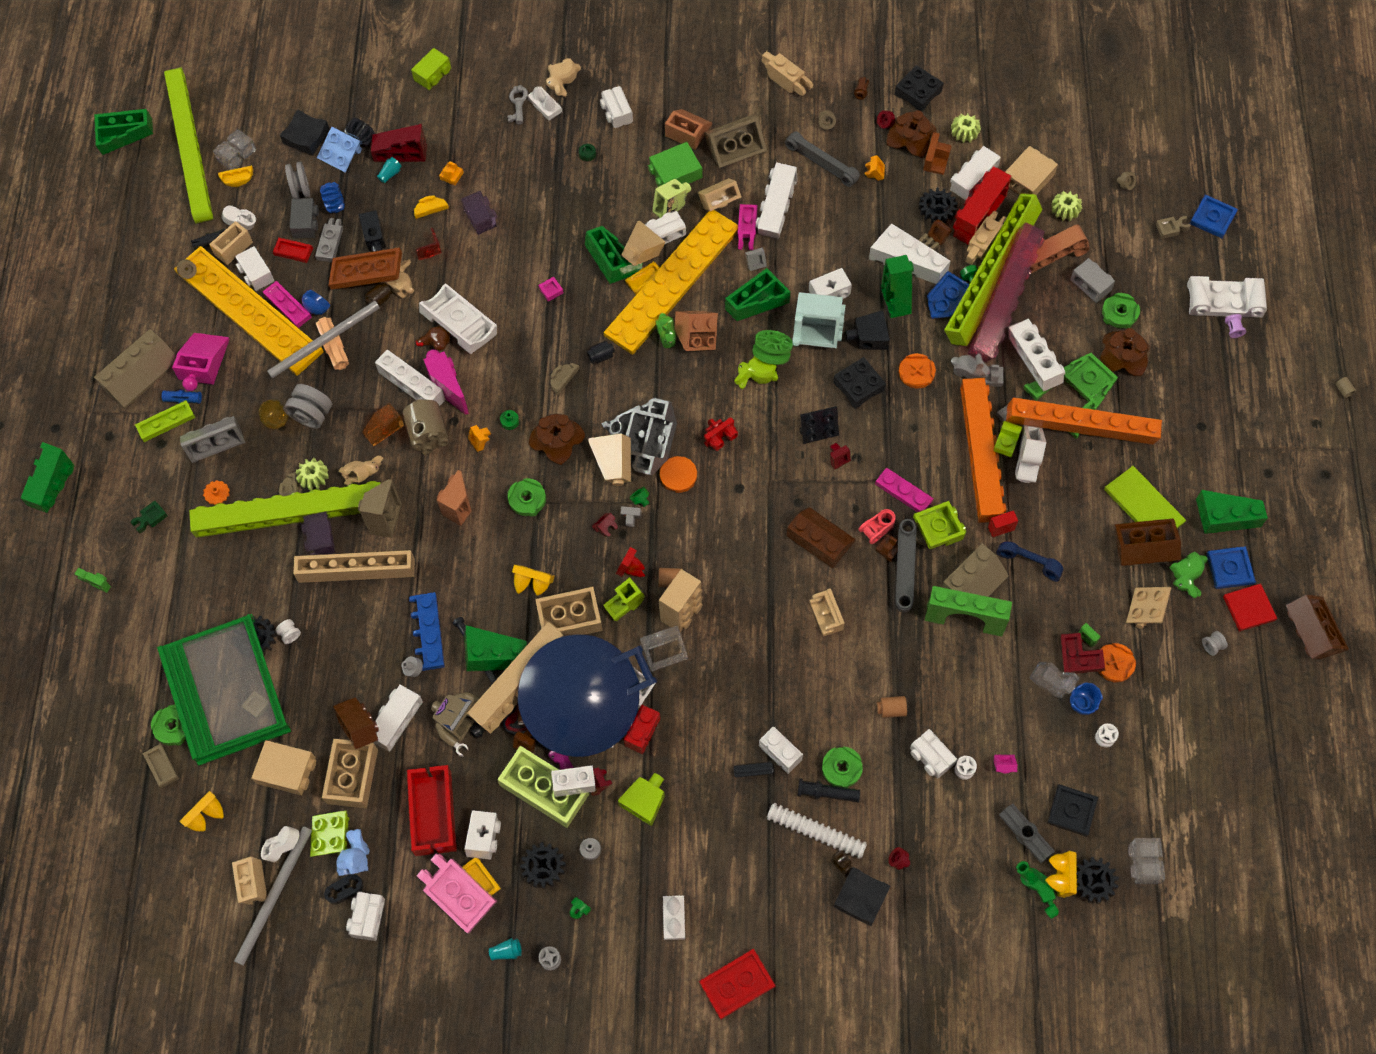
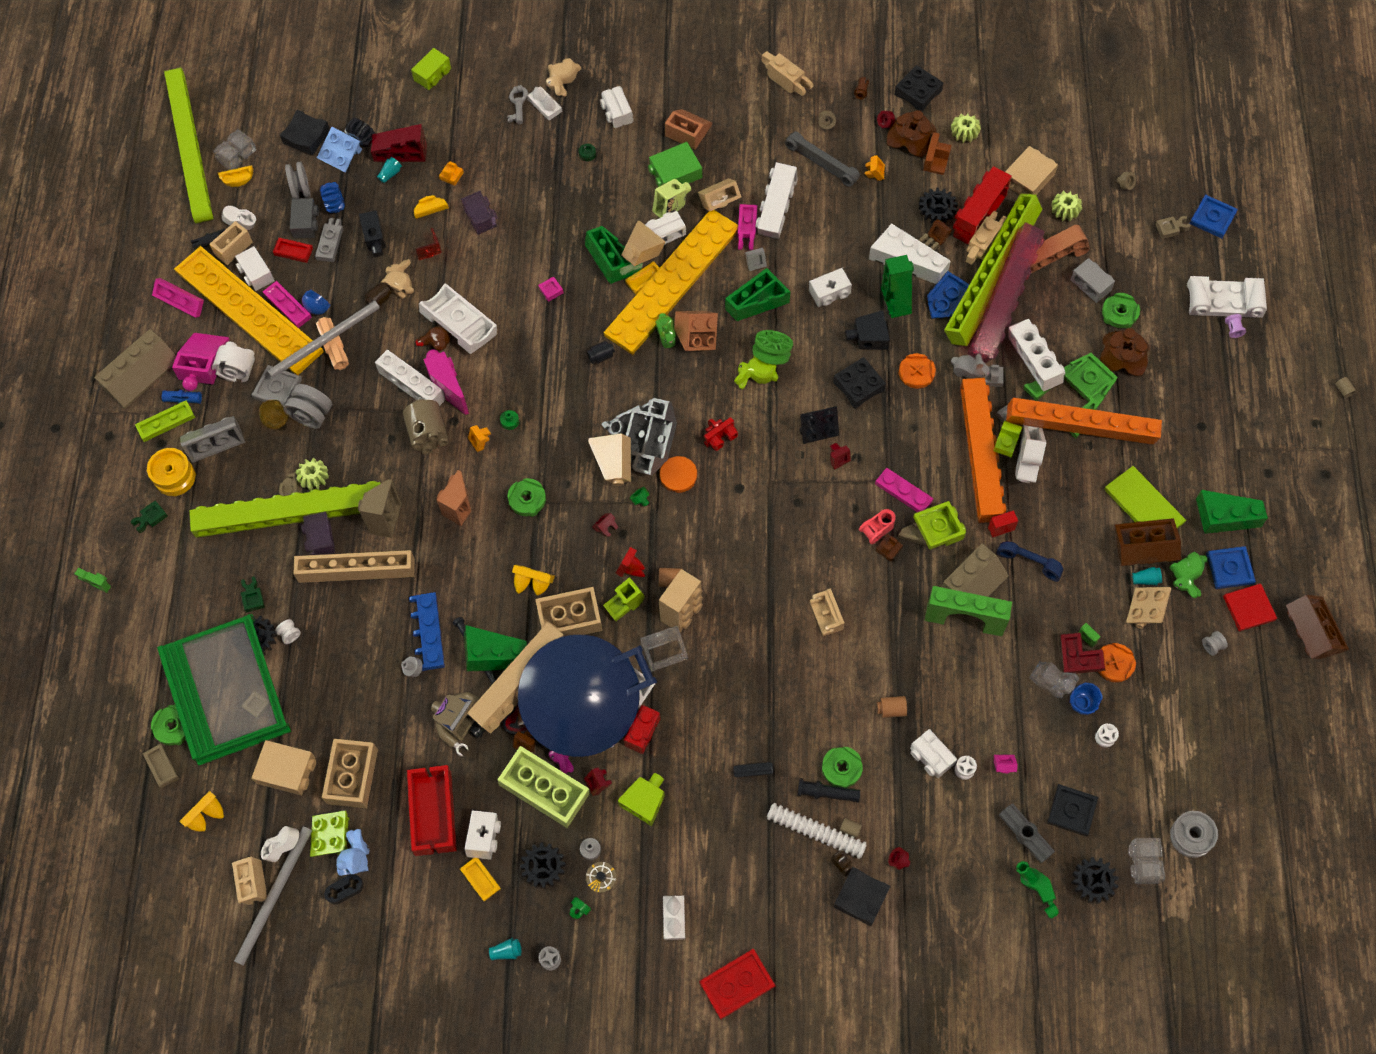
green wedge [21,442,75,513] -> none
green wedge [94,109,153,155] -> none
dark tan tile [177,259,197,279] -> none
orange piece [203,480,230,505] -> none
dark orange plate [328,247,402,290] -> none
reddish brown brick [333,697,379,750] -> none
tan animal [339,456,383,485] -> none
white brick [346,892,385,941] -> none
clear orange slope [363,403,404,447] -> none
white brick [374,685,423,752] -> none
bright pink tile [417,853,497,933] -> none
reddish brown brick [529,413,585,465] -> none
dark tan tile [551,363,580,395] -> none
white brick [551,765,596,797] -> none
light grey tile [621,506,642,527] -> none
dark tan slope [704,115,767,168] -> none
white brick [759,727,803,774] -> none
reddish brown slope [787,507,856,569] -> none
light aqua container [792,292,845,348] -> none
dark grey piece [895,519,916,613] -> none
white brick [950,146,1001,200] -> none
green tile [960,265,978,283] -> none
yellow tile [1045,851,1077,898] -> none
none -> yellow wheel [147,448,196,496]
none -> dark pink plate [152,278,204,318]
none -> white brick [212,342,255,382]
none -> dark green plate [241,576,265,613]
none -> light grey tile [252,365,302,408]
none -> dark tan piece [586,862,616,893]
none -> dark tan hinge [840,818,862,839]
none -> teal cone [1132,566,1162,586]
none -> light grey wheel [1170,811,1218,858]

